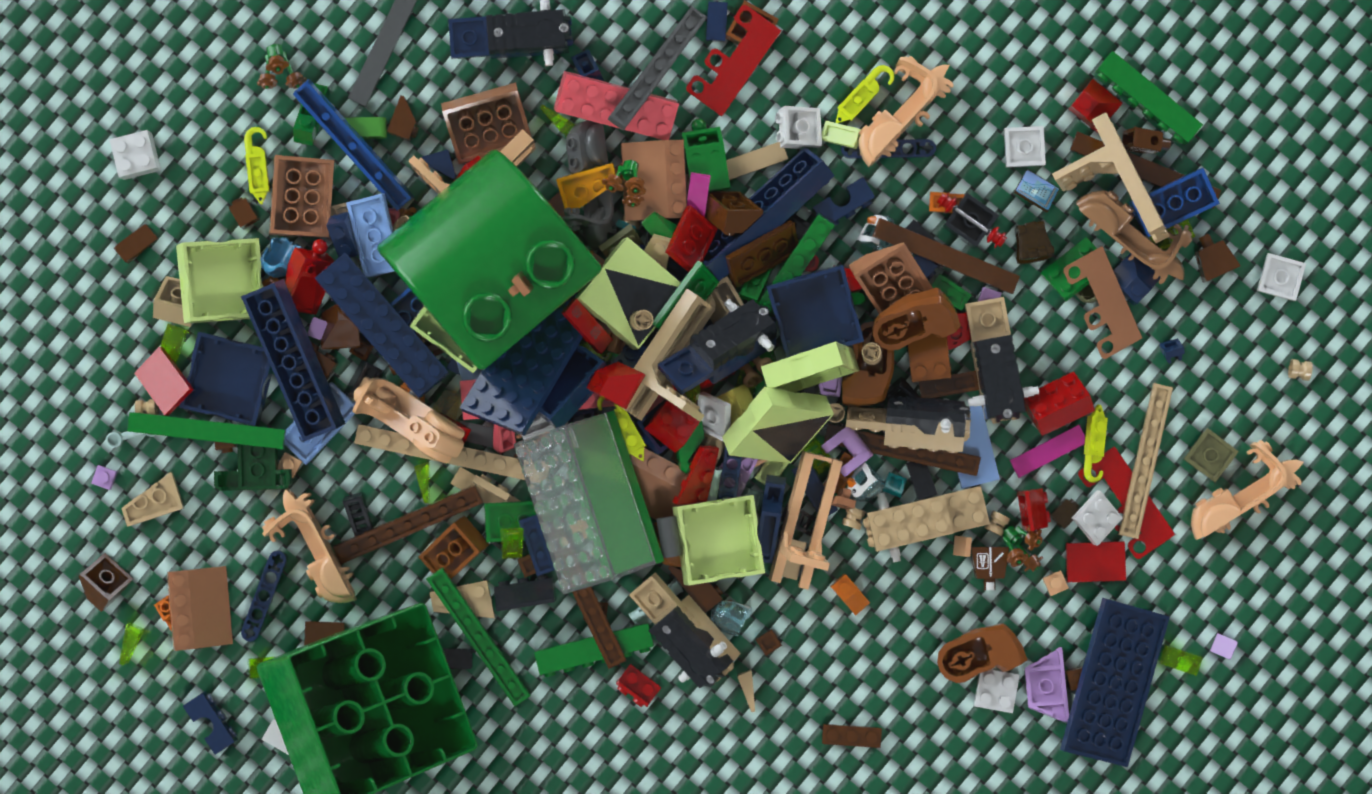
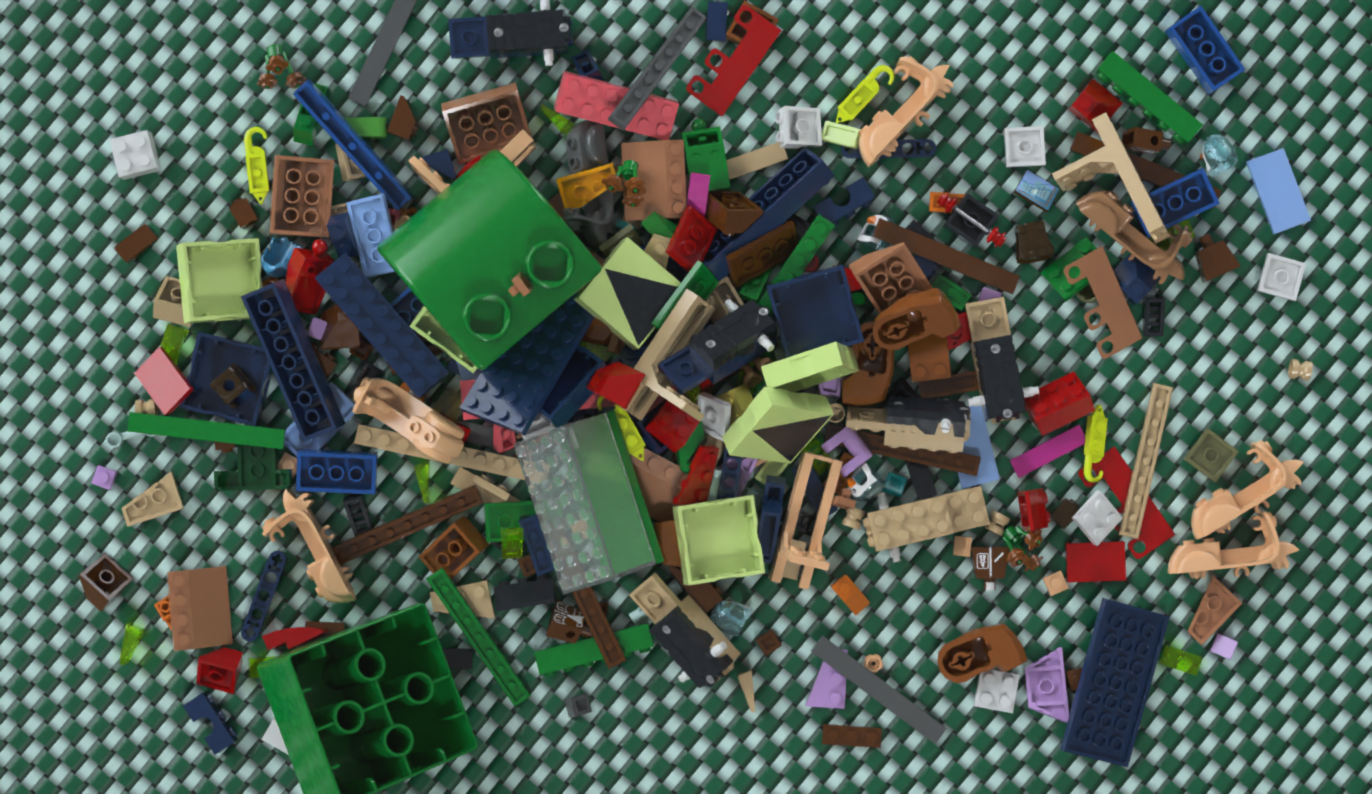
red tile [561,298,613,354] -> none
red bracket [616,663,661,707] -> none
tan wheel [629,310,653,331] -> none
dark grey pin [656,516,682,558] -> none
tan wheel [862,342,882,365] -> none
dark blue tile [1159,338,1185,364] -> none
none -> red slope [196,647,243,694]
none -> dark brown piece [209,363,257,409]
none -> red slope [262,627,328,650]
none -> blue brick [296,449,378,494]
none -> tan slope [335,143,366,182]
none -> reddish brown torso [546,599,592,643]
none -> dark grey slope [564,693,592,718]
none -> lavender wing [805,649,848,709]
none -> dark grey tile [811,636,947,744]
none -> light nougat plate [864,654,883,673]
none -> black slope [1143,295,1165,336]
none -> blue brick [1165,6,1246,95]
none -> light nougat piece [1168,511,1300,579]
none -> nougat wing [1187,576,1242,646]
none -> clear light blue piece [1200,134,1238,178]
none -> light blue tile [1246,148,1311,234]

